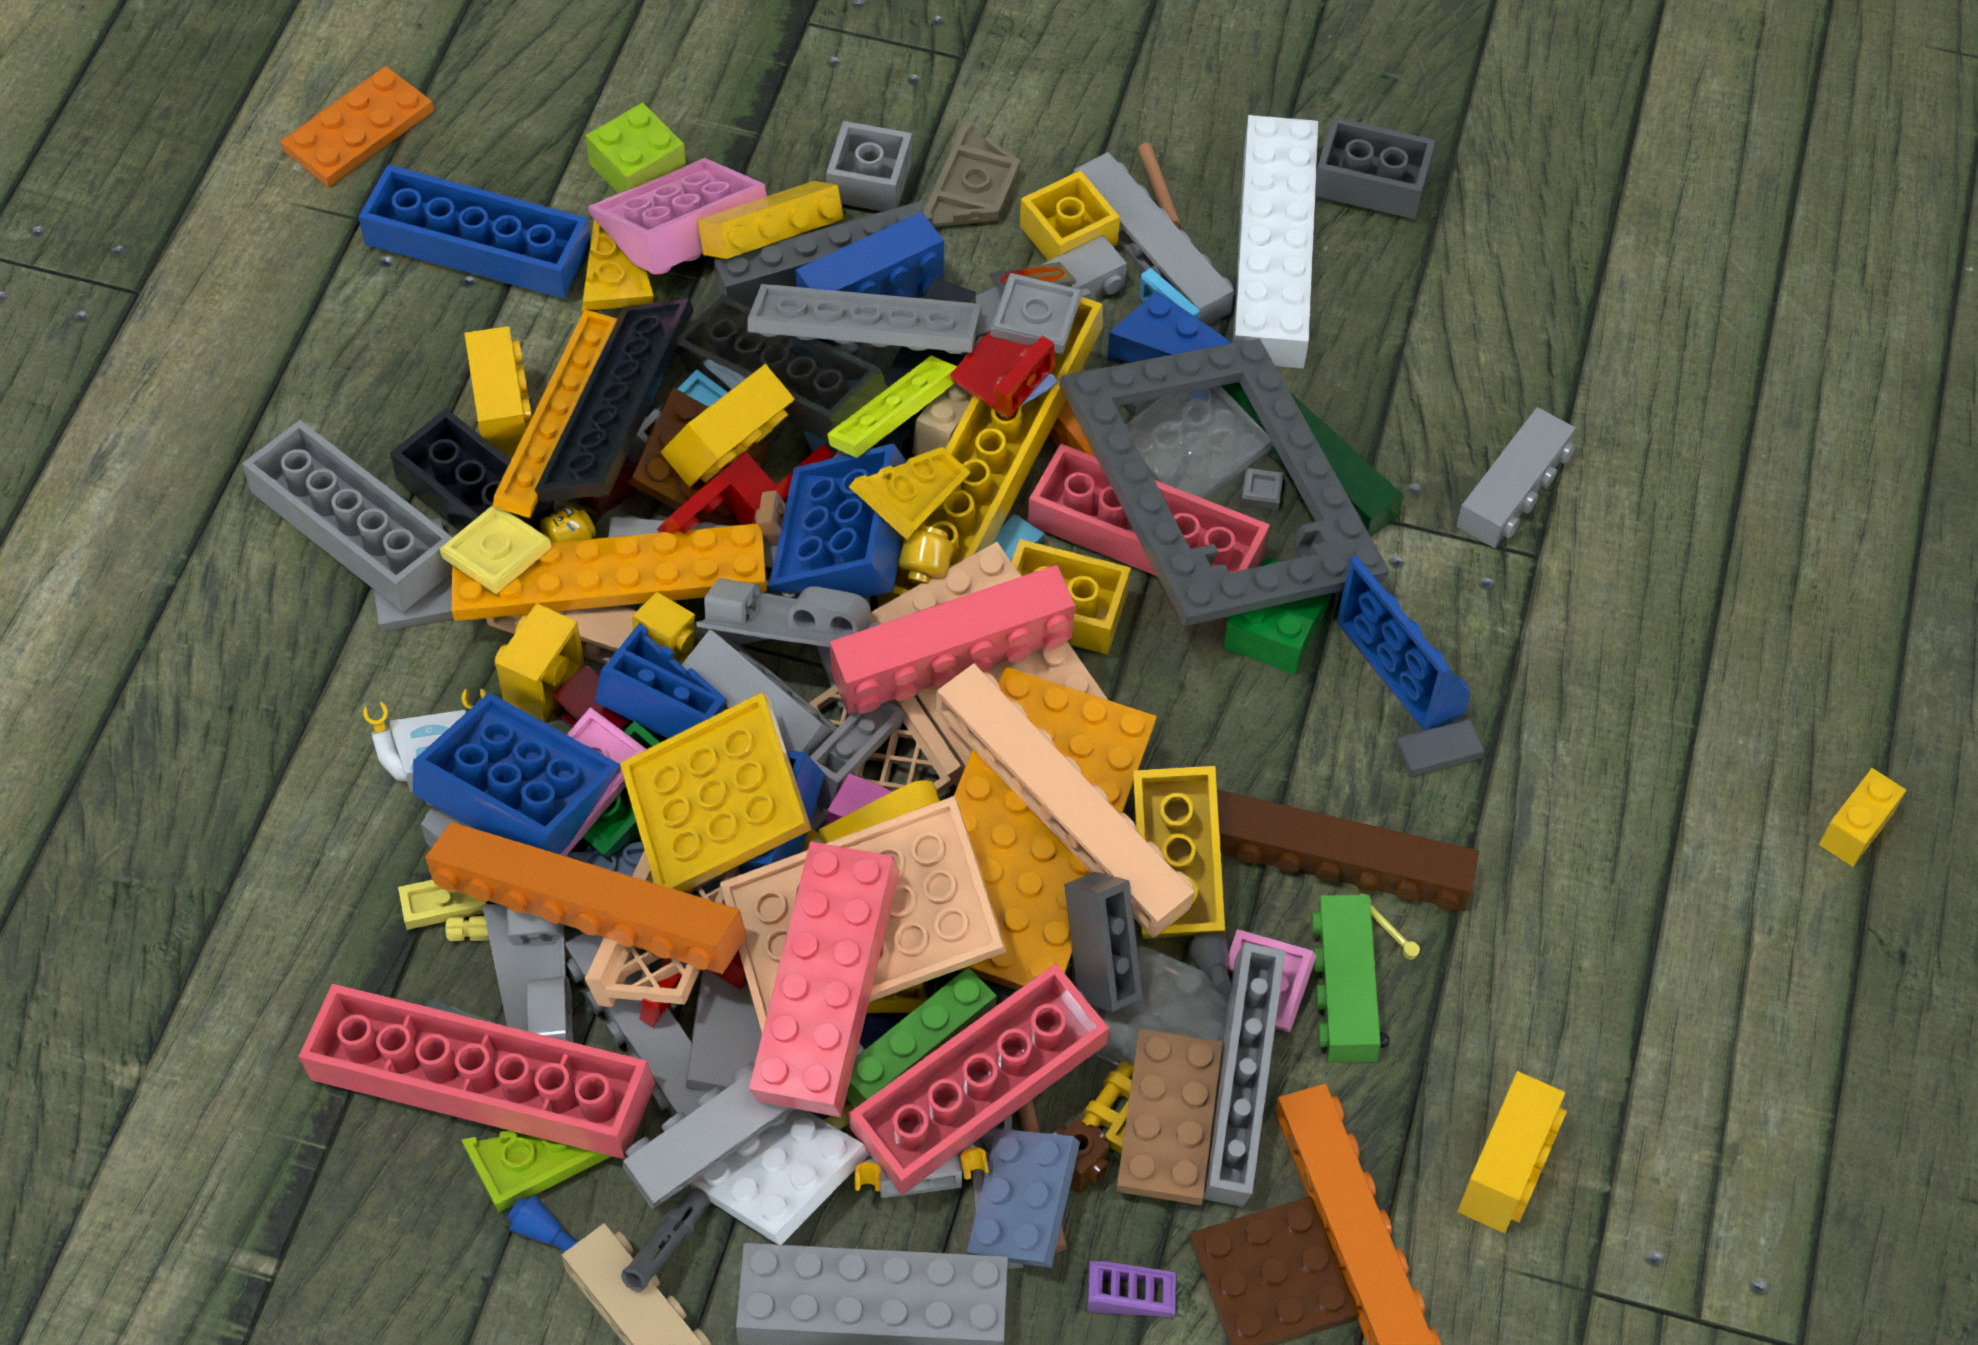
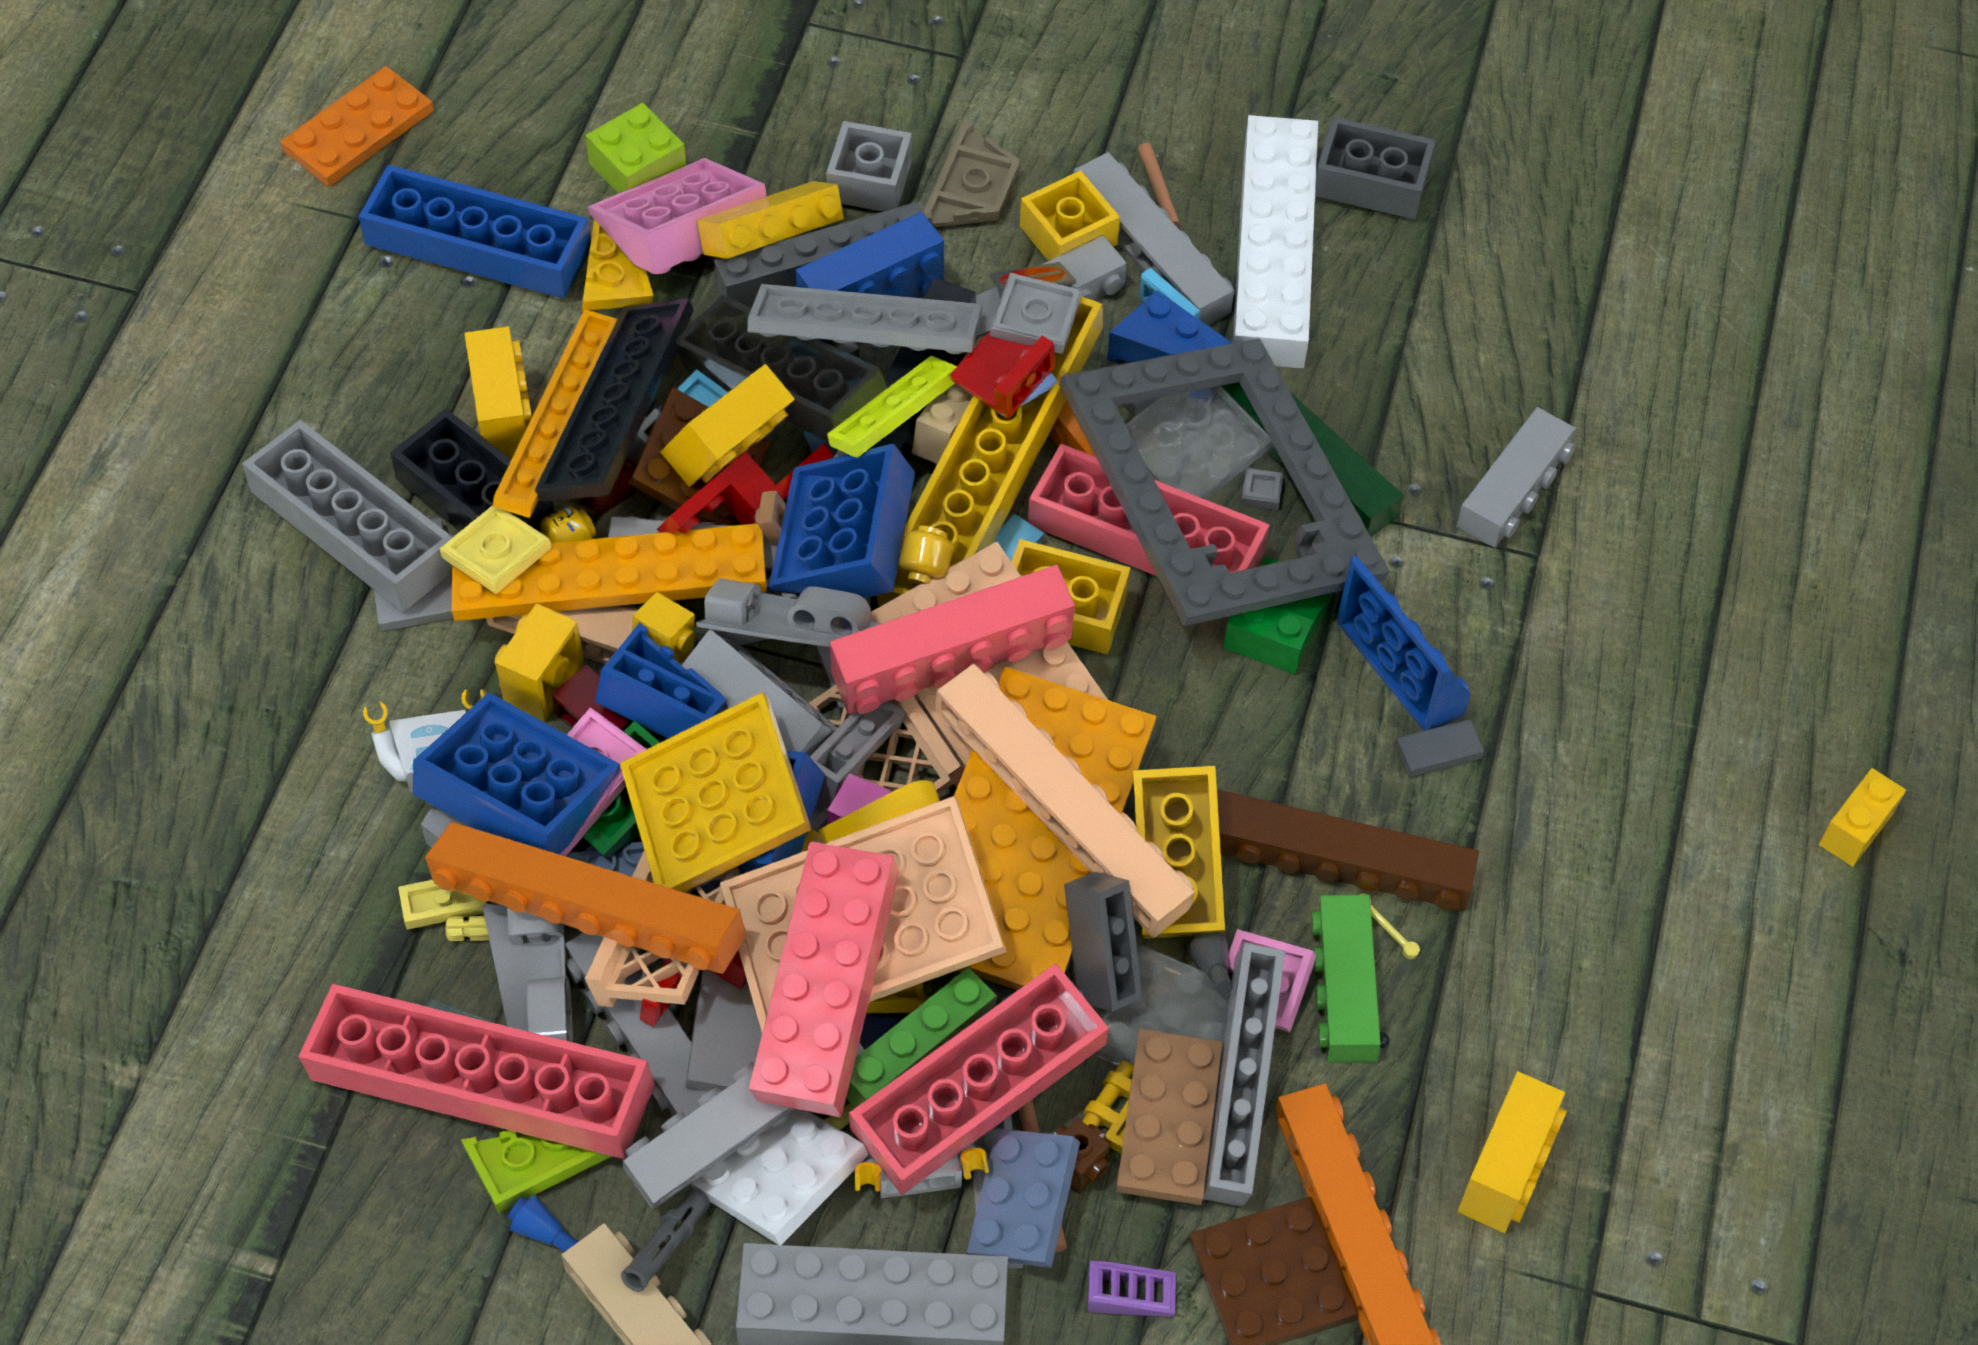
yellow wing [849,447,971,540] -> none

